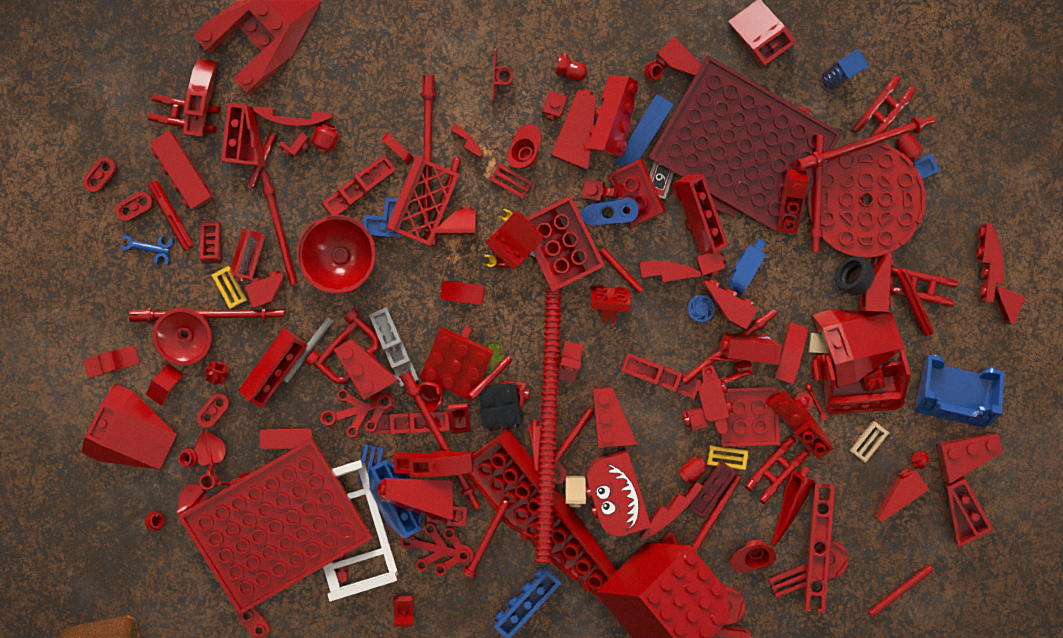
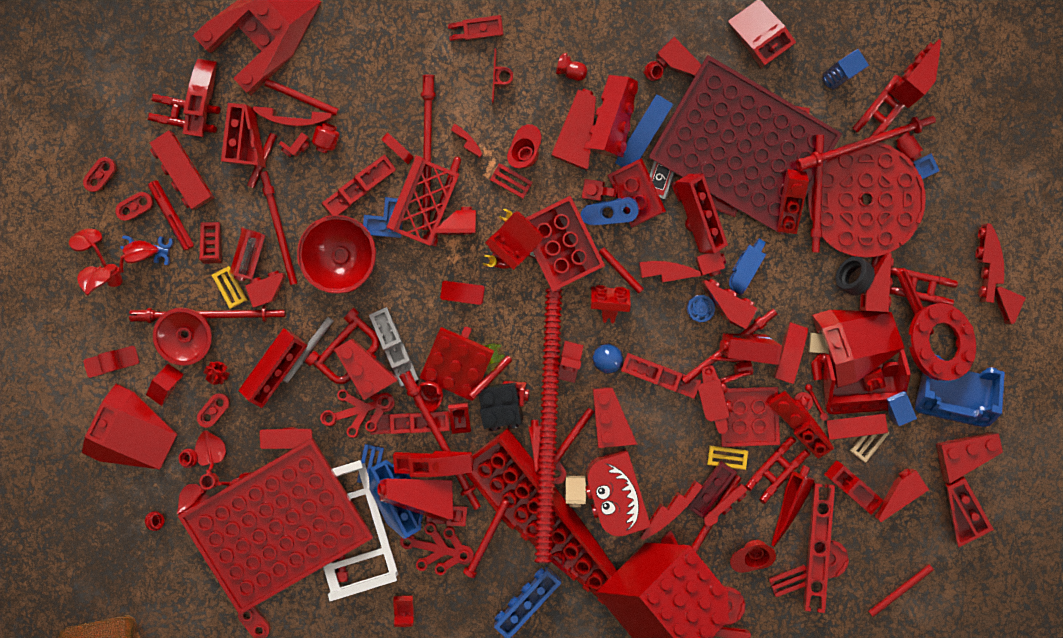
red bracket [542,91,567,121] -> none
red brick [678,456,708,484] -> none
red brick [682,407,708,431] -> none
red plate [911,451,930,469] -> none
none -> red plant [69,228,159,296]
none -> red bar [264,79,339,116]
none -> red hinge [448,15,504,41]
none -> blue hair [593,344,624,374]
none -> red hinge [704,483,747,527]
none -> red slope [824,460,884,515]
none -> red tile [827,414,888,440]
none -> blue slope [887,391,917,426]
none -> red slope [891,39,942,109]
none -> red plate [908,303,976,381]

